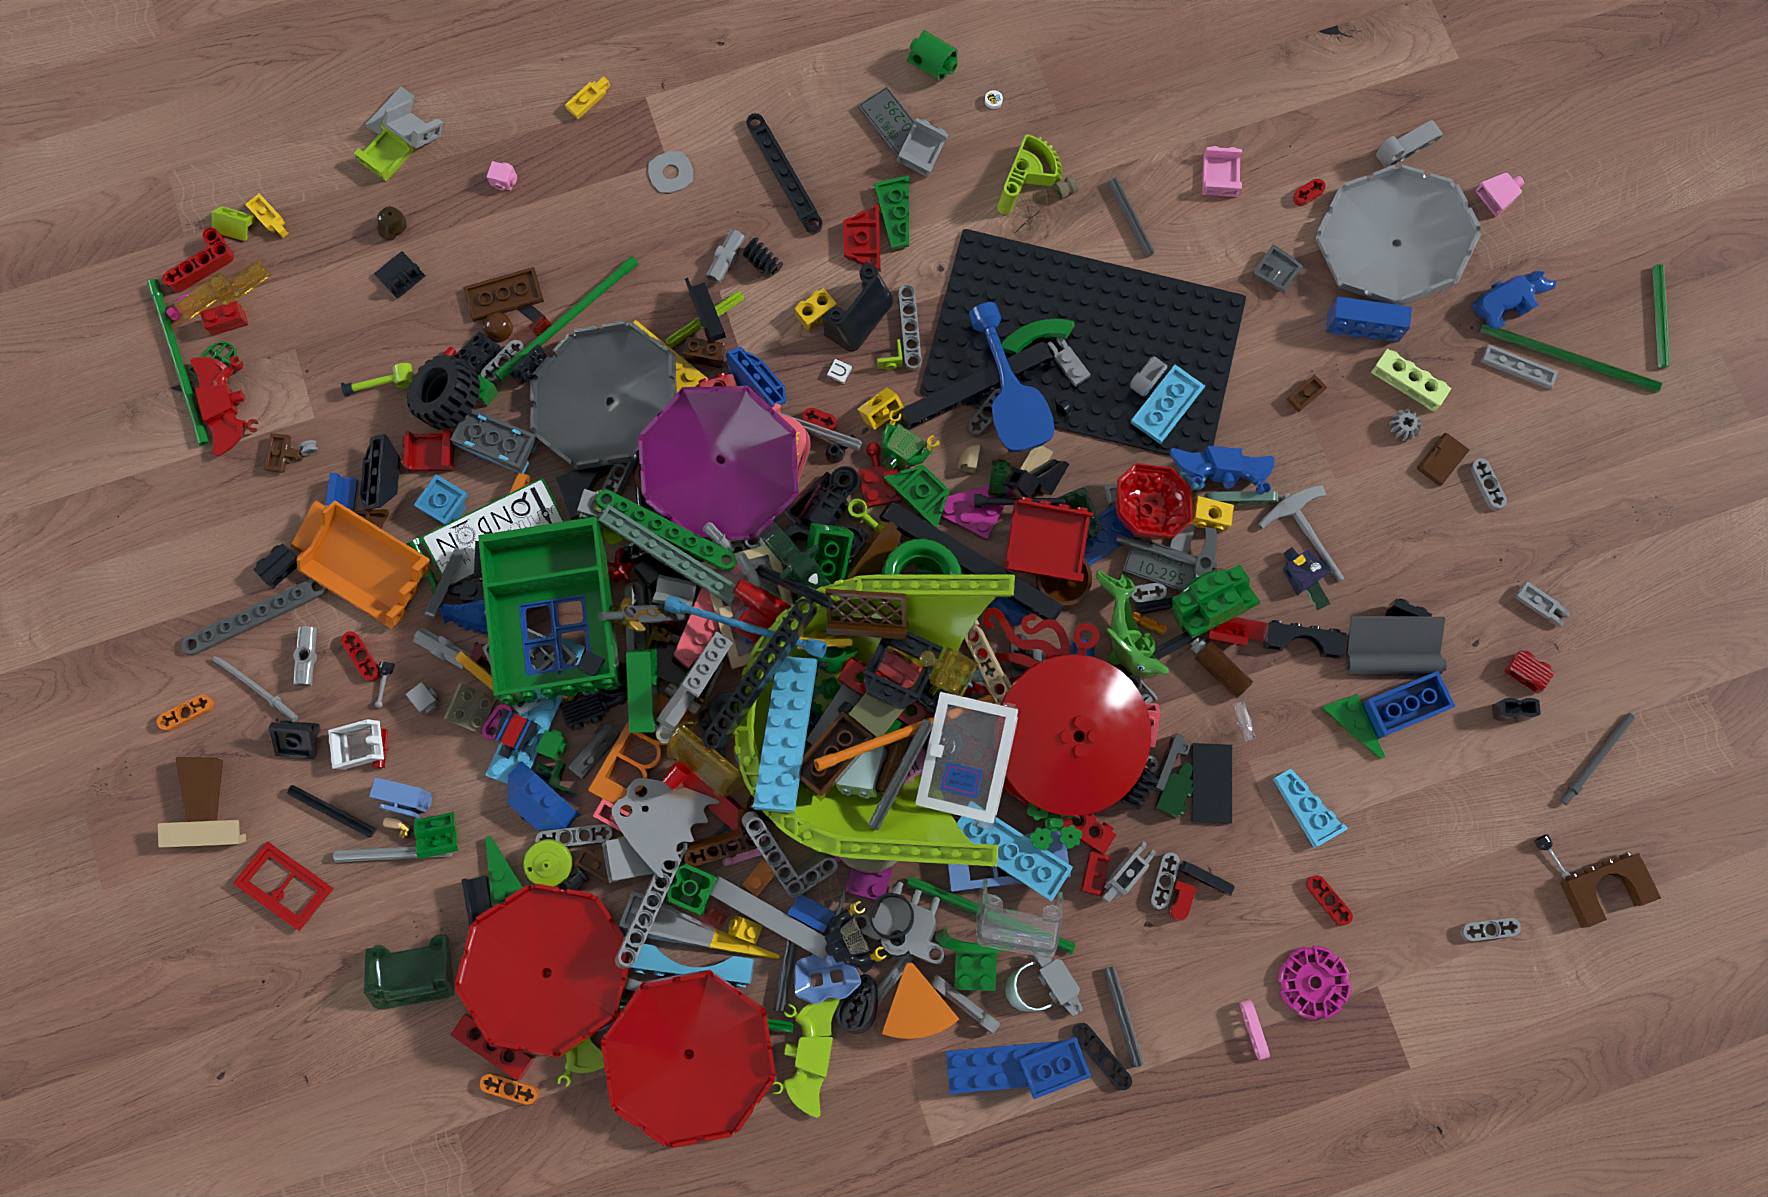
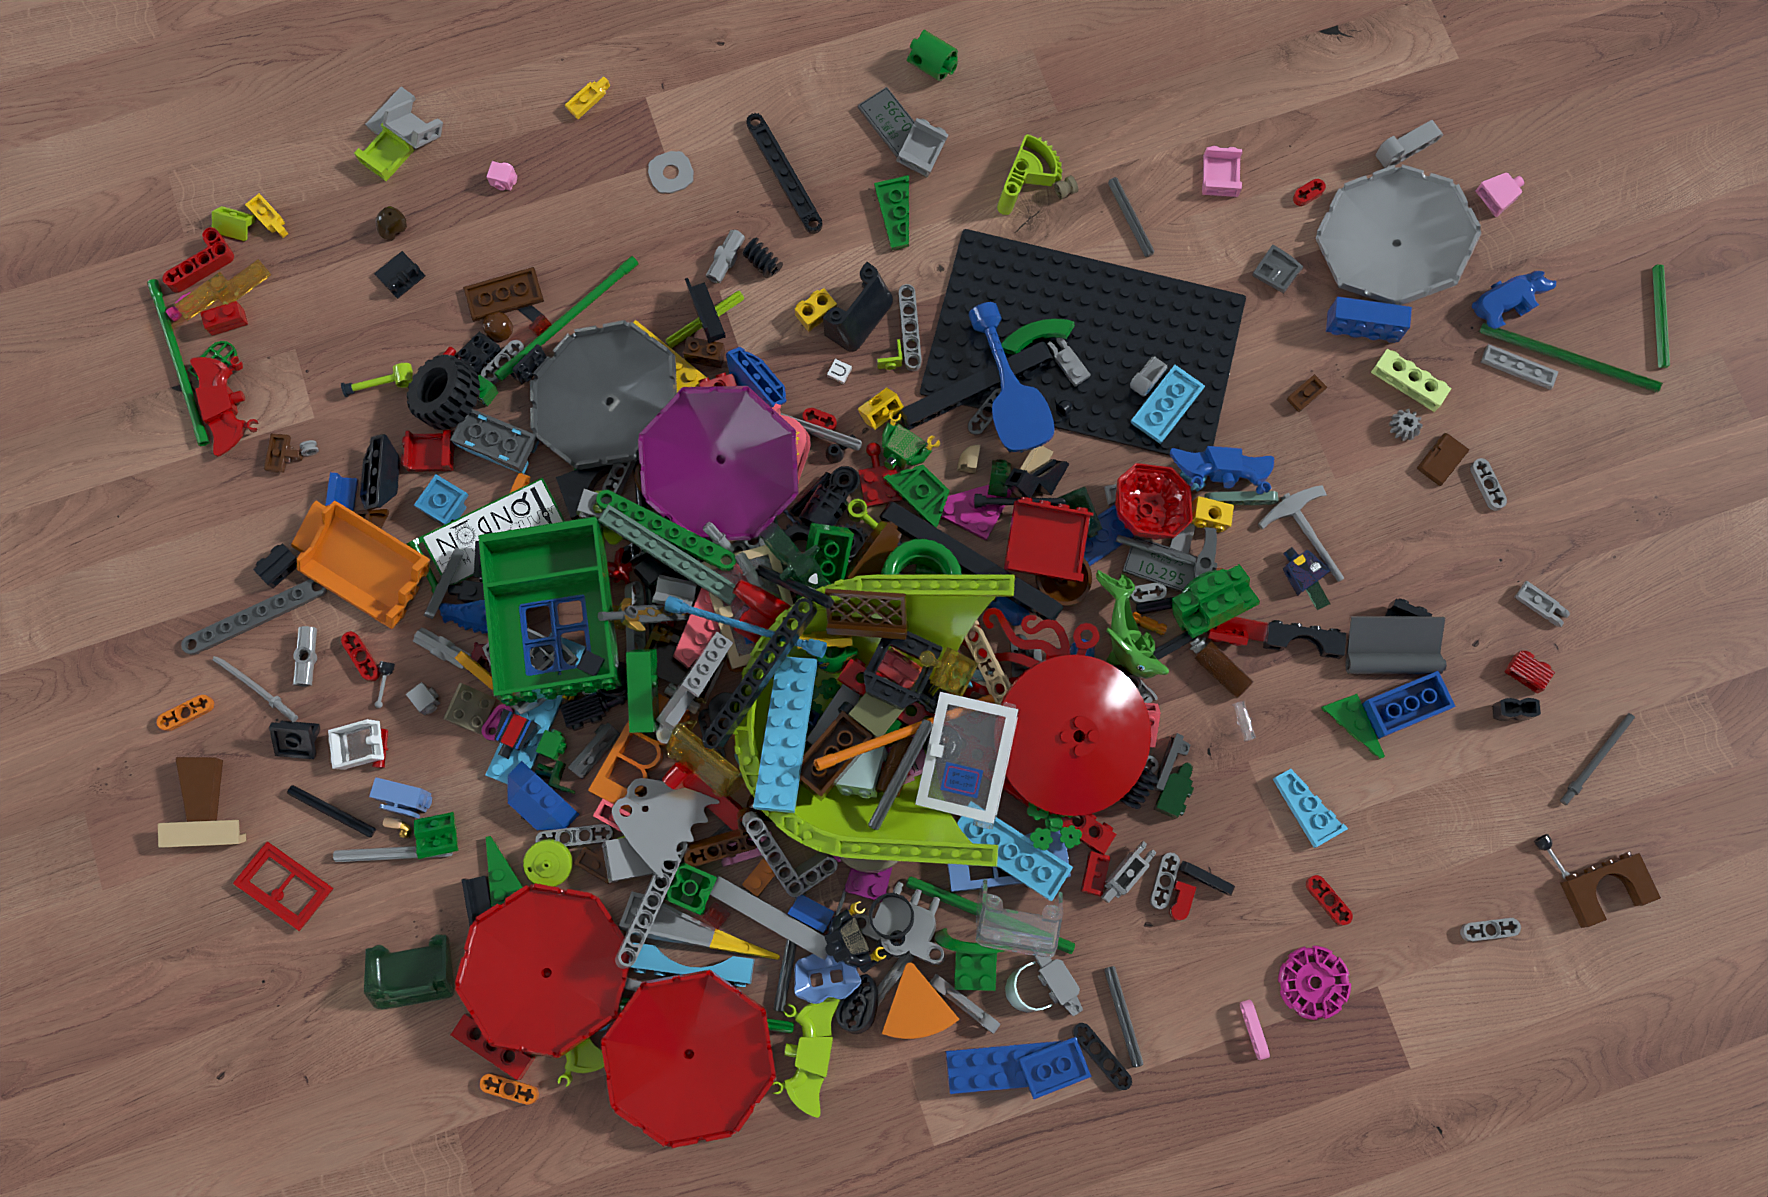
black bush [563,867,590,890] -> none
yellow bracket [728,915,763,944] -> none
red wing [843,204,881,272] -> none
white tile [985,90,1003,110] -> none
black tile [1192,743,1232,824] -> none

